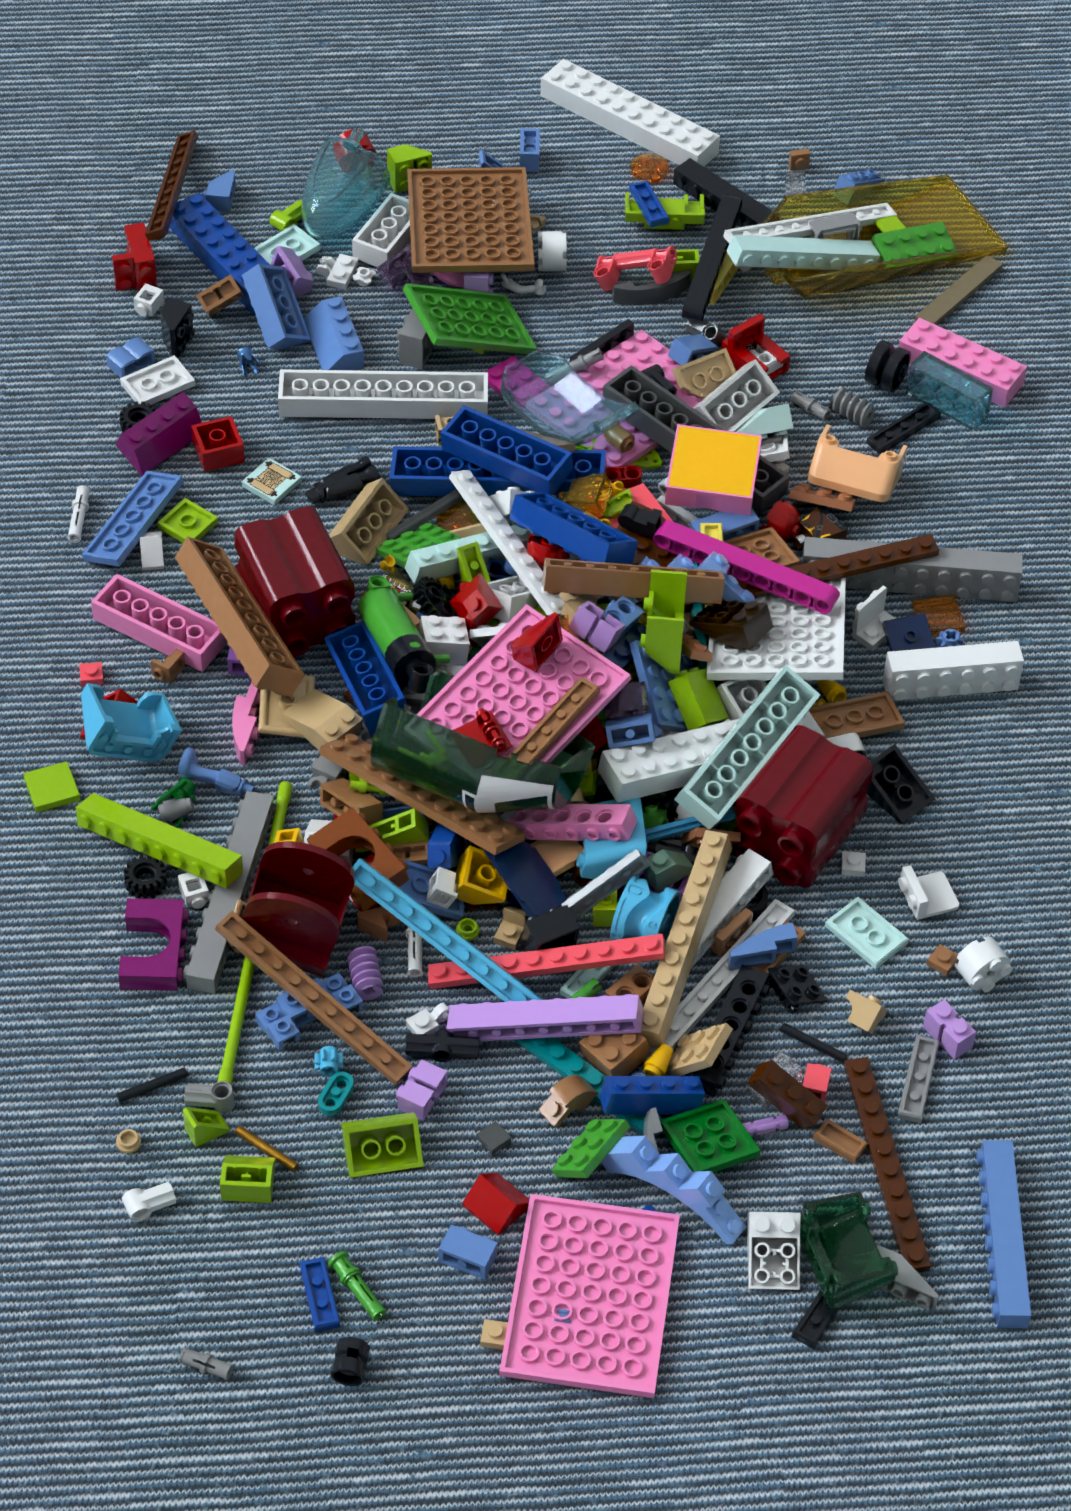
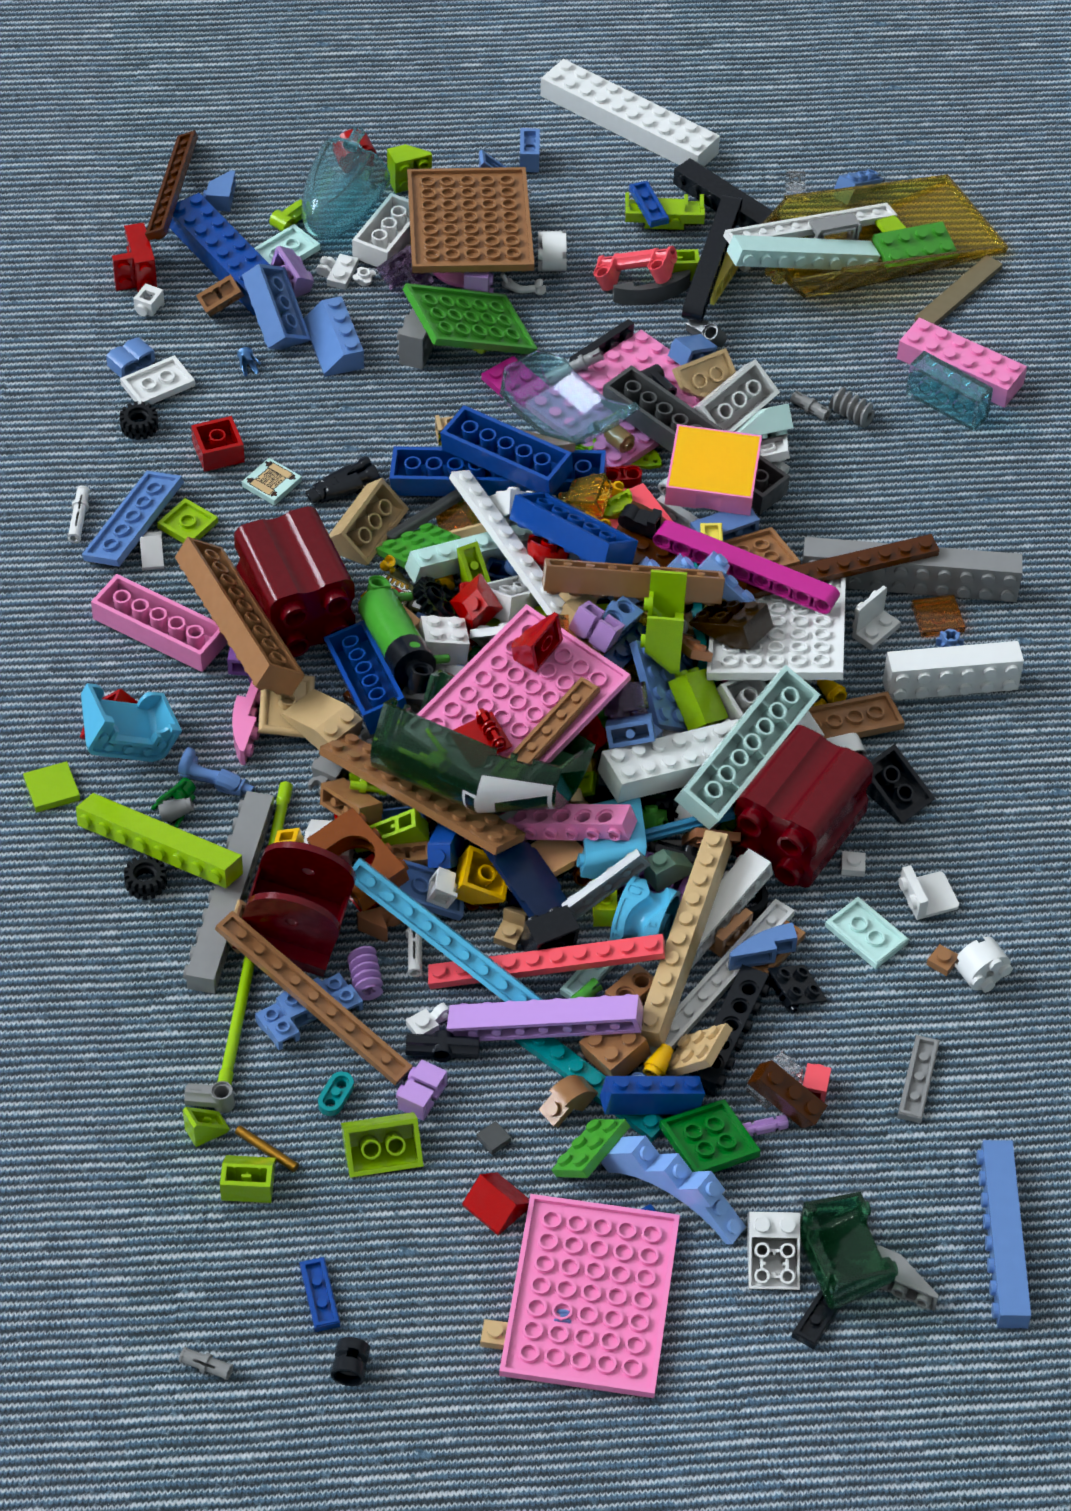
coral plate [79,662,104,687] -> none
magenta slope [115,391,202,476] -> none
black bar [116,1067,188,1103] -> none
tan plate [116,1129,141,1153] -> none
magenta arch [118,898,189,991] -> none
white piece [122,1182,176,1222] -> none
medium nougat bracket [150,649,185,684] -> none
black slope [160,298,195,358] -> none
white brick [178,873,209,909] -> none
white brick [278,369,488,419] -> none
medium azure gear [314,1046,343,1077] -> none
bright green pin [328,1251,387,1321] -> none
medium blue brick [438,1225,498,1280] -> none
lime plate [456,918,479,941] -> none
tan tile [530,215,546,232] -> none
clear orange dish [630,153,669,183] -> none
light grey slope [643,1107,663,1153] -> none
red brick [721,314,790,380] -> none
red cylinder [761,499,801,542] -> none
black bar [780,1023,848,1063] -> none
medium nougat plate [788,148,811,171] -> none
nougat plate [789,483,857,512] -> none
reddish brown torso [793,505,848,549] -> none
light nougat windscreen [808,424,908,502] -> none
medium nougat tile [813,1118,868,1164] -> none
reddish brown plate [844,1057,931,1273] -> none
tan brick [846,990,888,1034] -> none
black wheel [864,340,911,393] -> none
black tile [866,402,941,454] -> none
dark blue plate [882,613,936,651] -> none
lavender piece [923,999,976,1060] -> none

